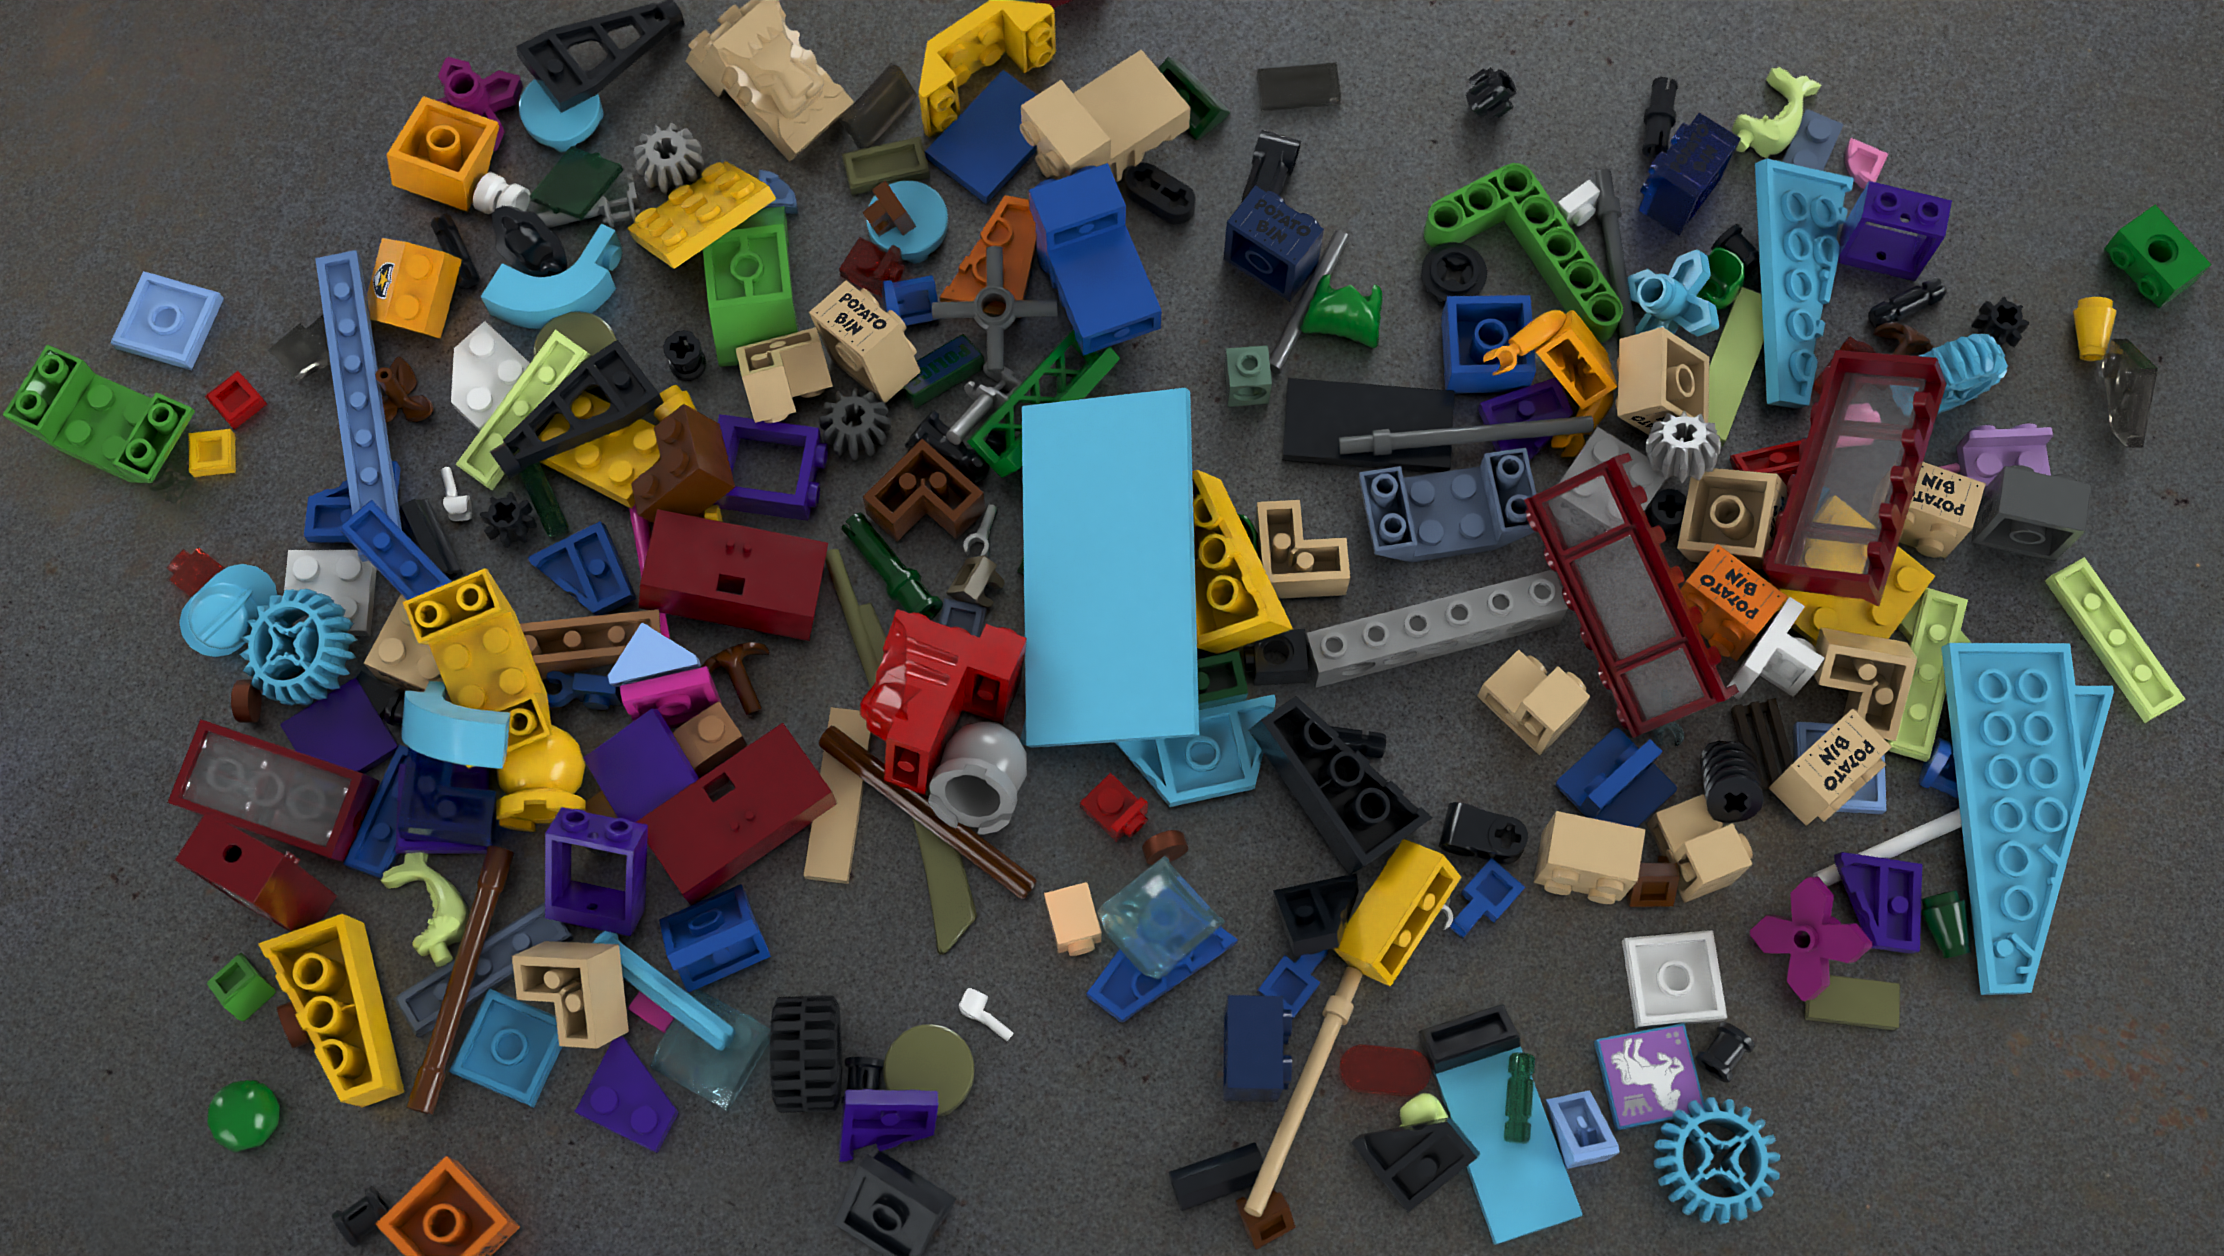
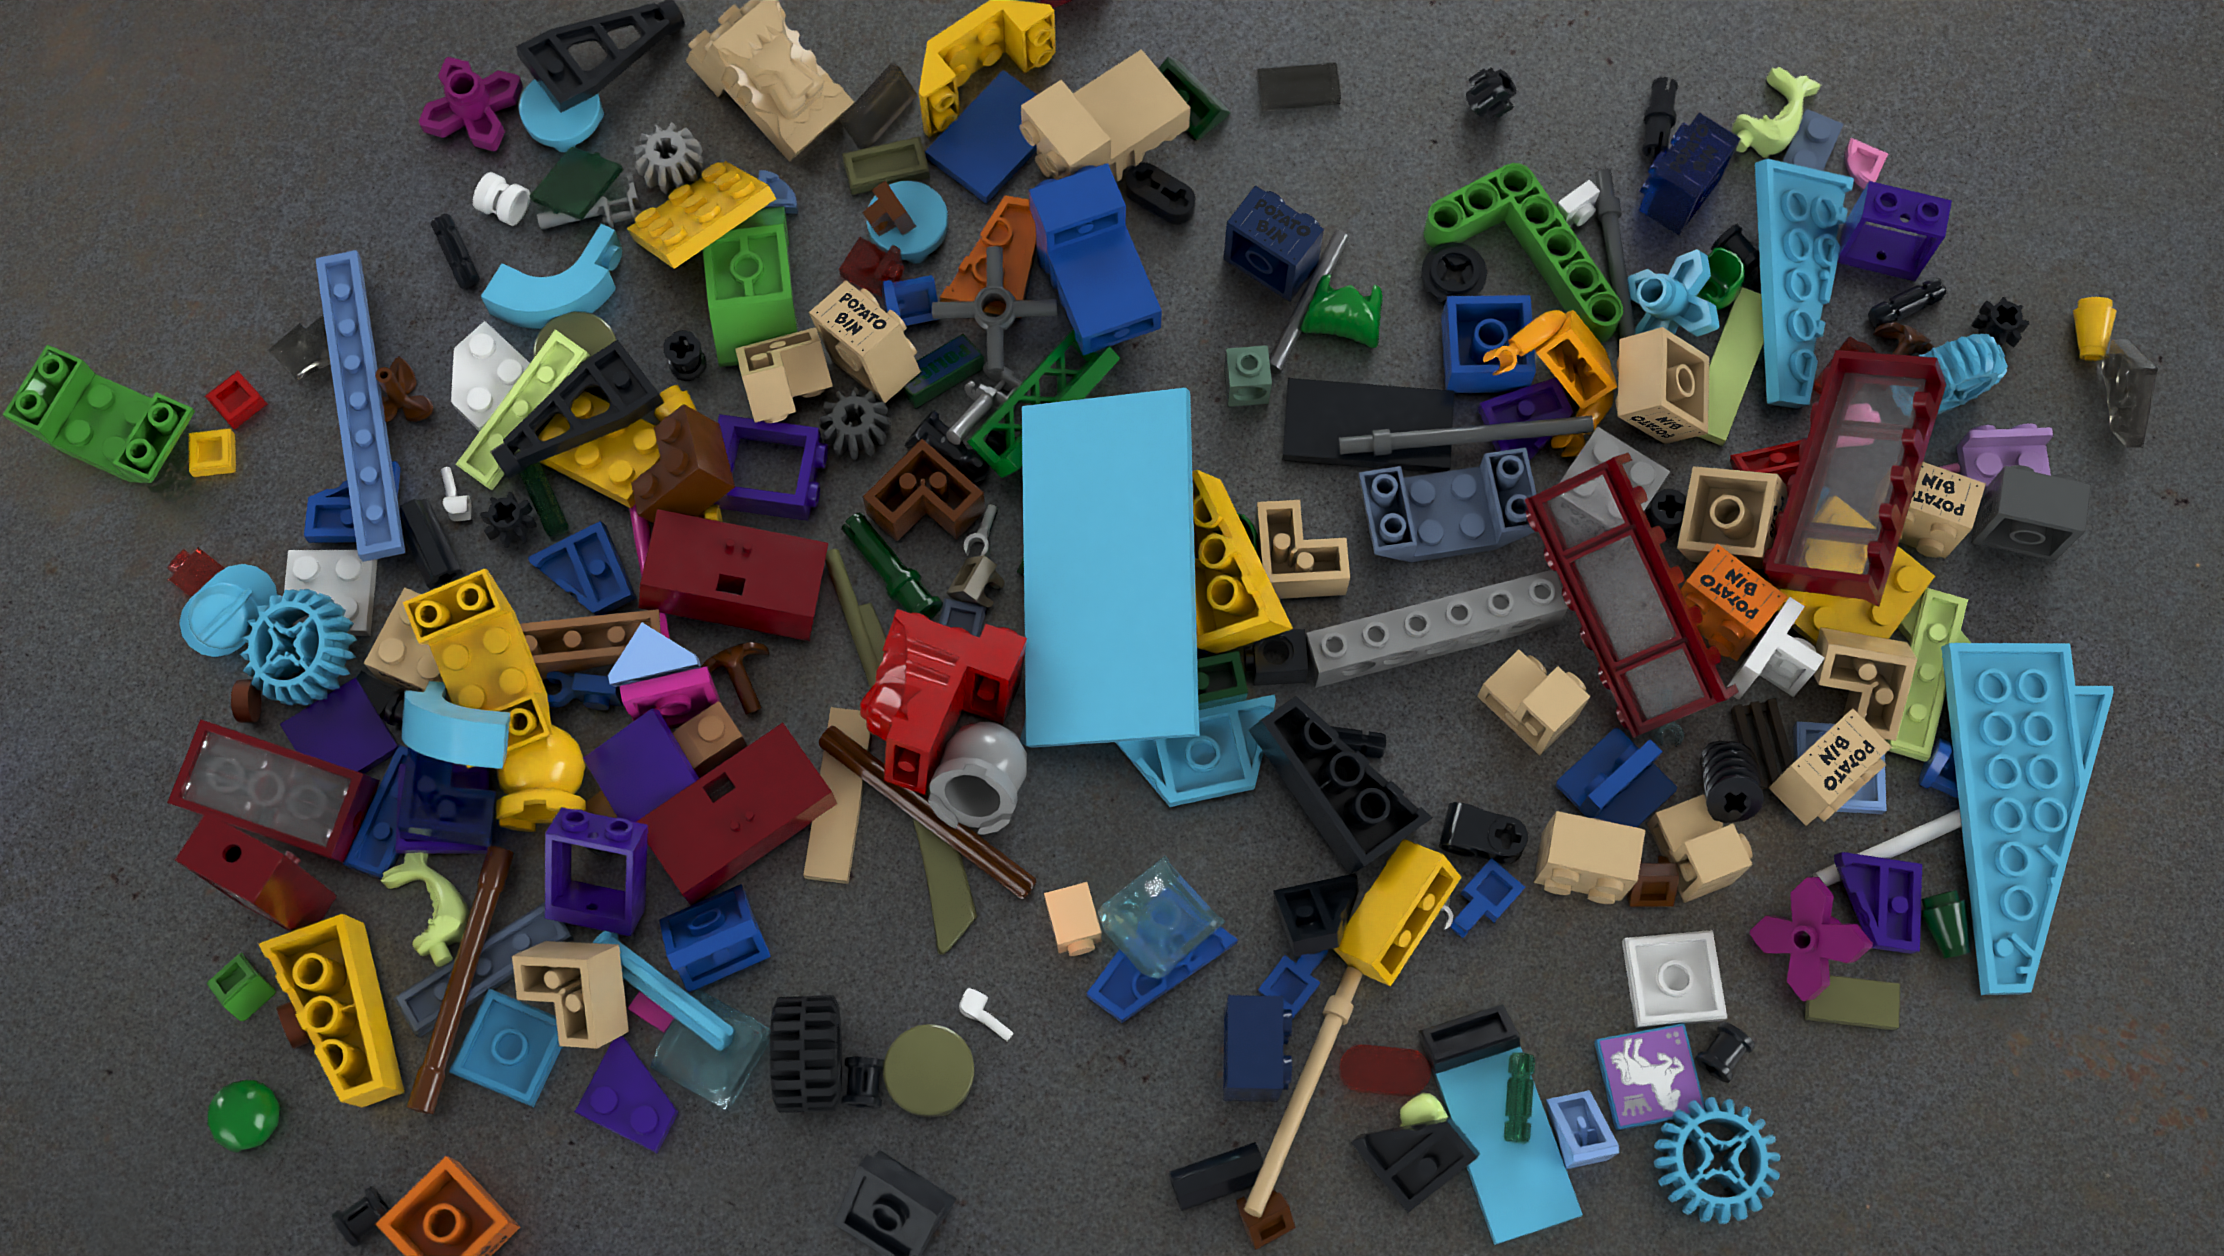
light blue tile [110,271,224,371] -> none
blue tile [338,500,452,600] -> none
light orange slope [367,238,462,339] -> none
light orange slope [386,96,499,212] -> none
black arm [492,206,567,277] -> none
dark purple wing [839,1089,938,1162] -> none
red bracket [1080,772,1148,842] -> none
copper tile [1142,830,1189,865] -> none
black piece [1241,129,1301,203] -> none
light grey gear [1646,410,1721,484] -> none
yellowish green tile [2045,557,2185,723] -> none
green brick [2104,205,2212,308] -> none

